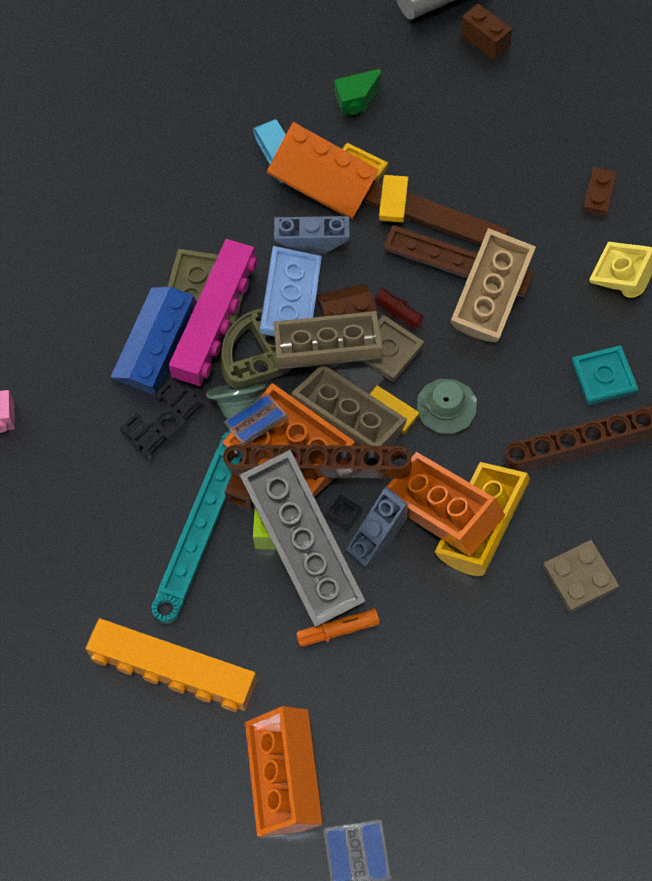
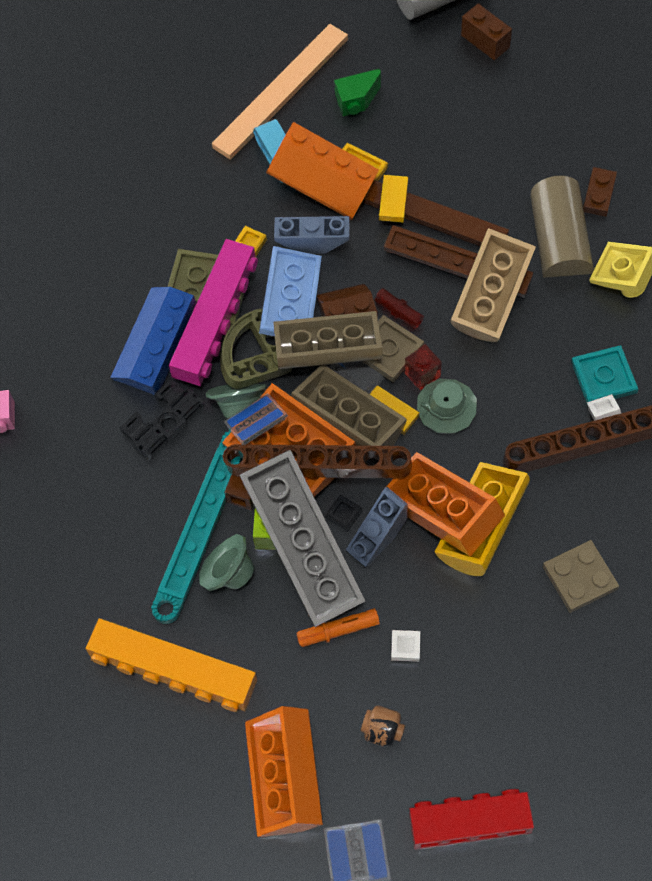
none -> sand green hat [199,534,254,591]
none -> light nougat tile [212,24,348,160]
none -> yellow tile [235,226,267,258]
none -> medium nougat head [361,706,405,748]
none -> white plate [391,630,420,662]
none -> clear red brick [404,344,442,391]
none -> red brick [409,789,534,850]
none -> dark tan brick [530,176,594,278]
none -> white plate [587,394,621,421]

